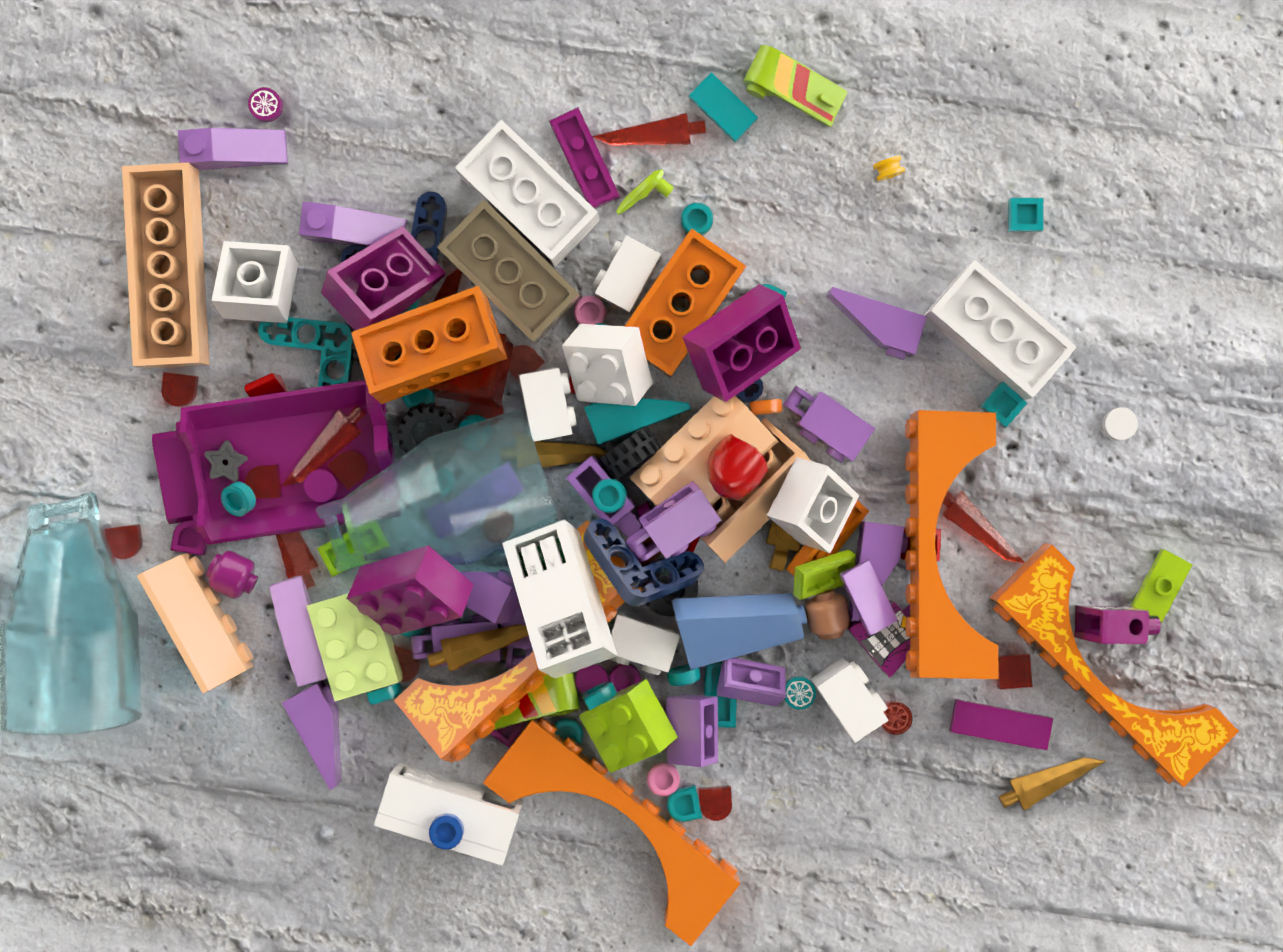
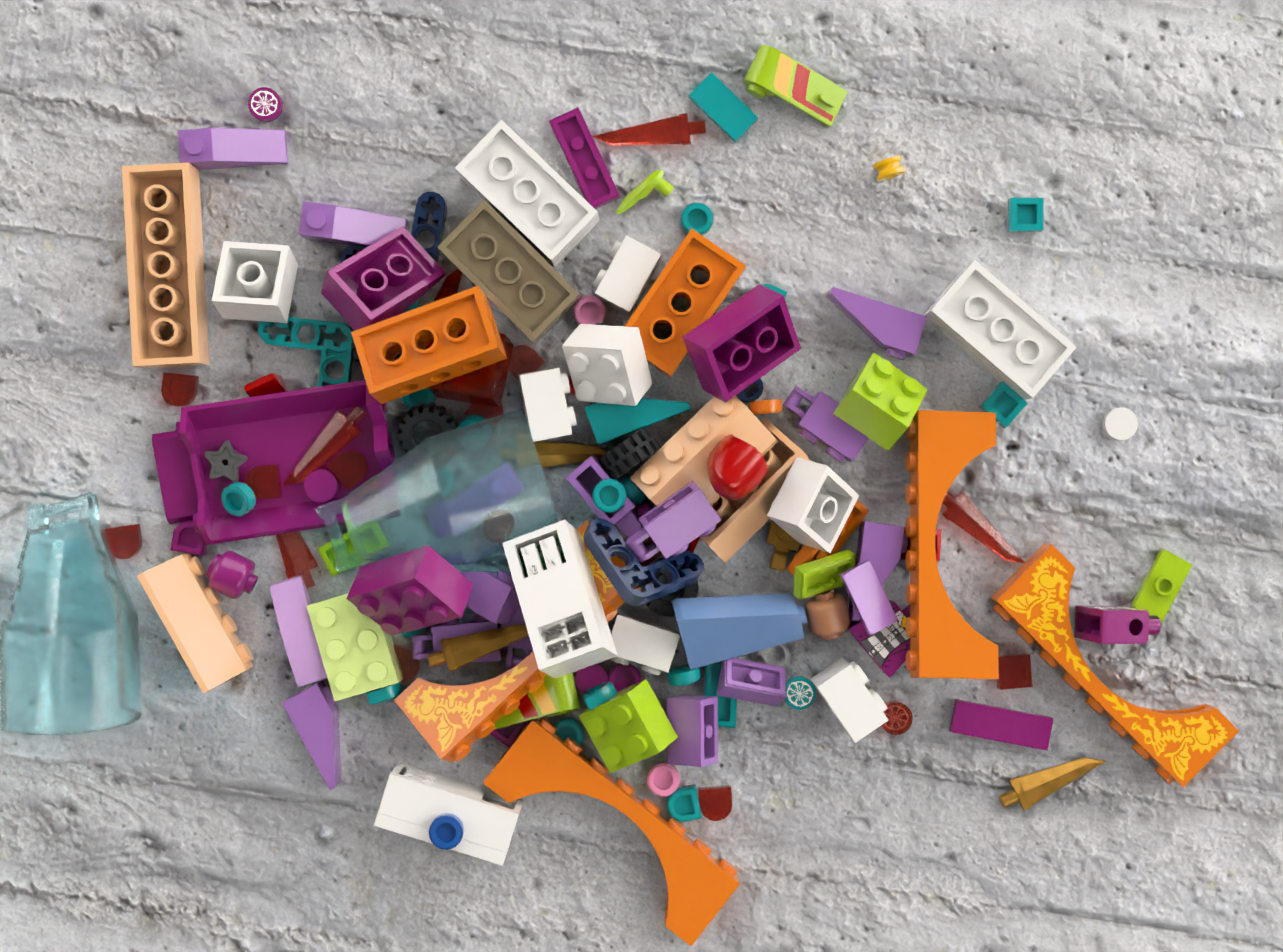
none -> teal tile [619,474,648,506]
none -> lime brick [833,352,928,451]

